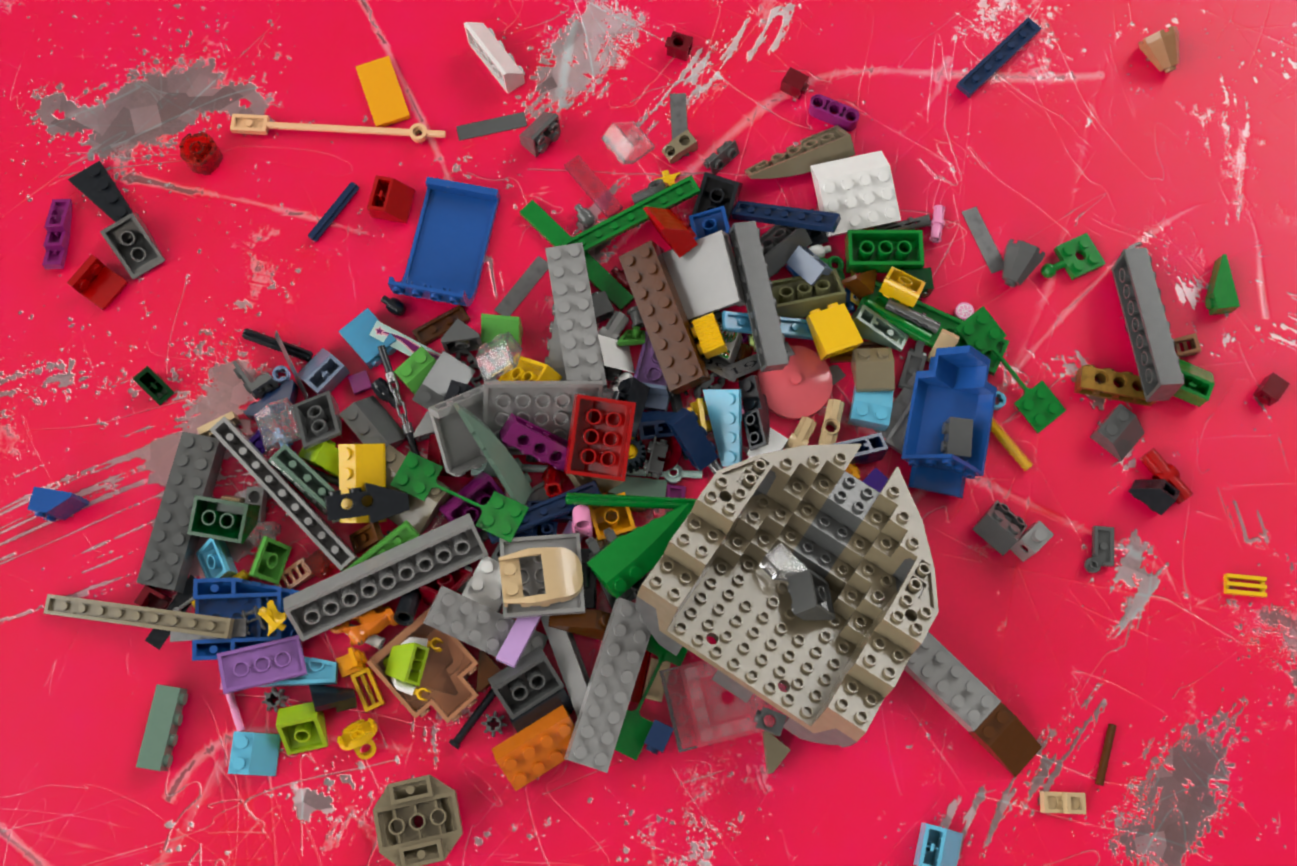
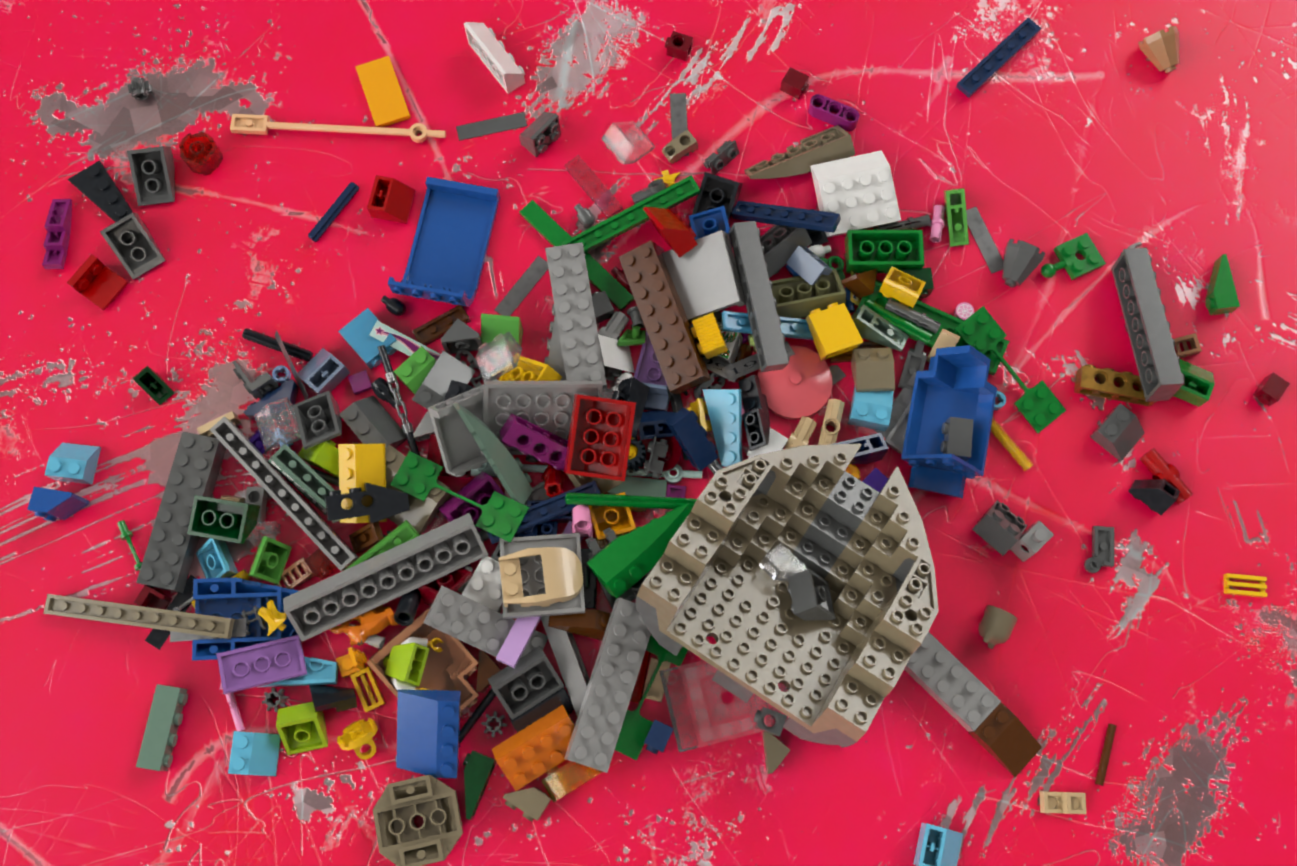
none -> medium azure slope [44,443,101,485]
none -> green piece [117,520,142,571]
none -> dark grey slope [127,146,175,206]
none -> dark grey gear [128,77,153,100]
none -> blue slope [396,689,461,778]
none -> dark green slope [463,750,496,820]
none -> dark tan slope [503,787,552,822]
none -> clear yellow brick [541,761,603,802]
none -> bright green slope [944,188,969,247]
none -> dark tan piece [978,605,1018,649]

